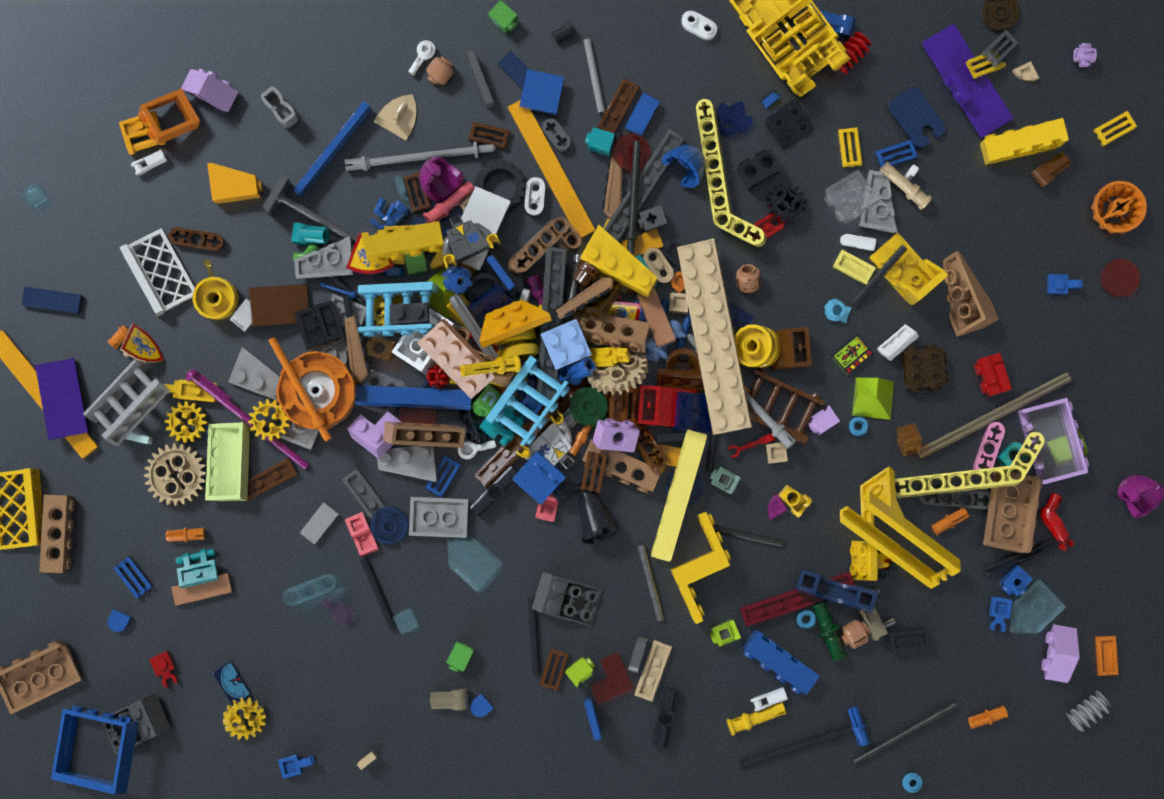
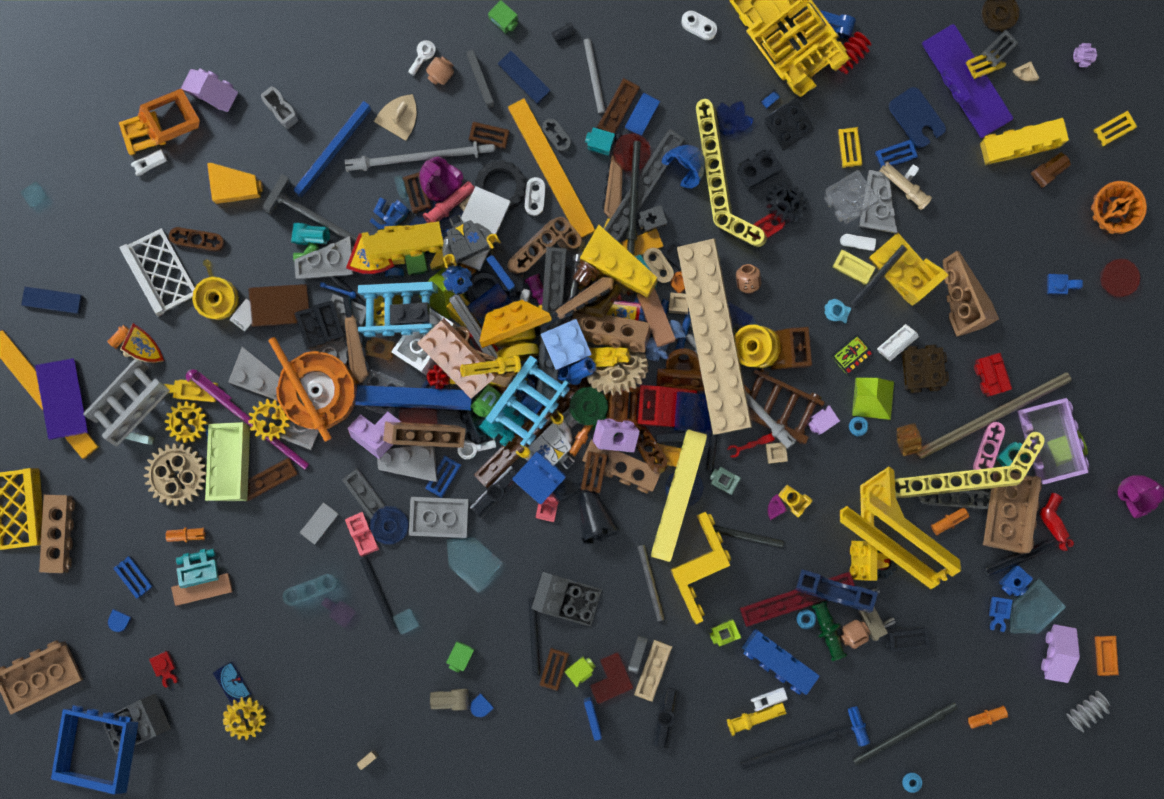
blue plate [278,754,316,779] -> none
blue tile [519,69,564,115] -> none

